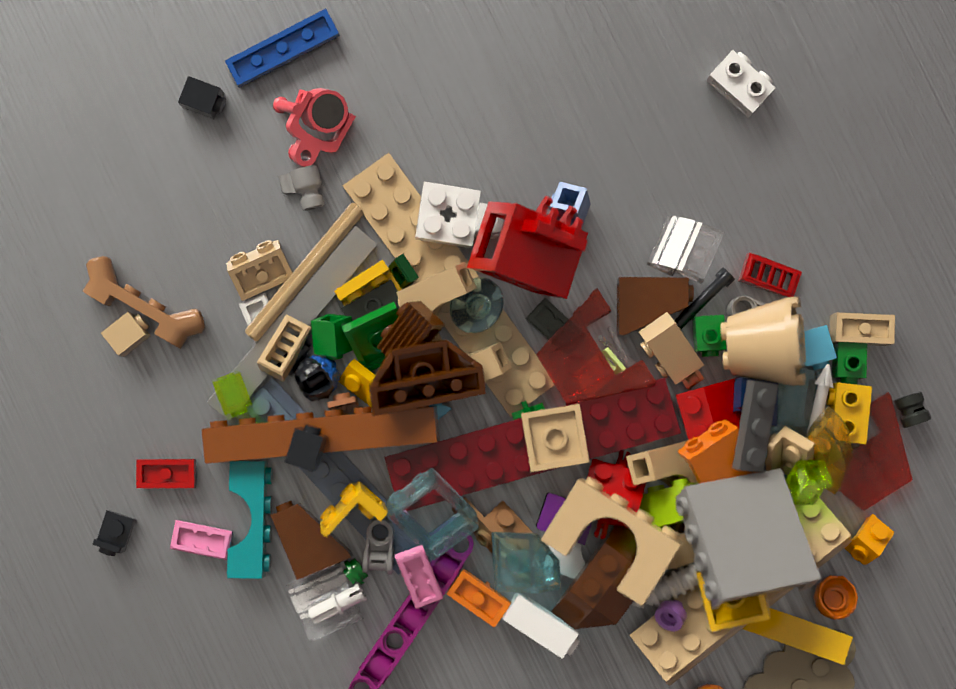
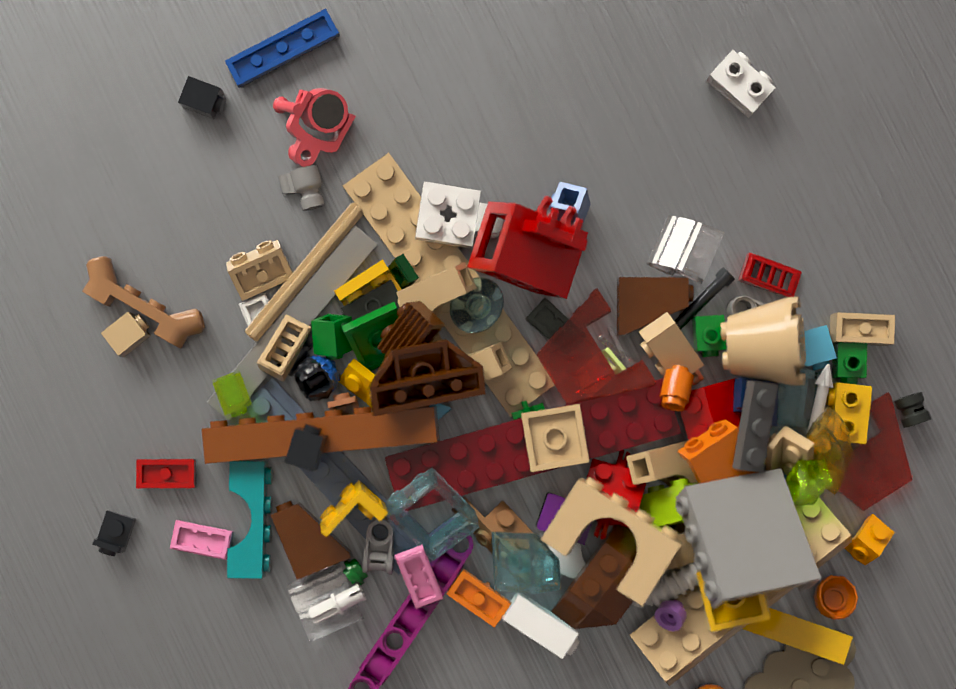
none -> orange brick [660,365,694,411]

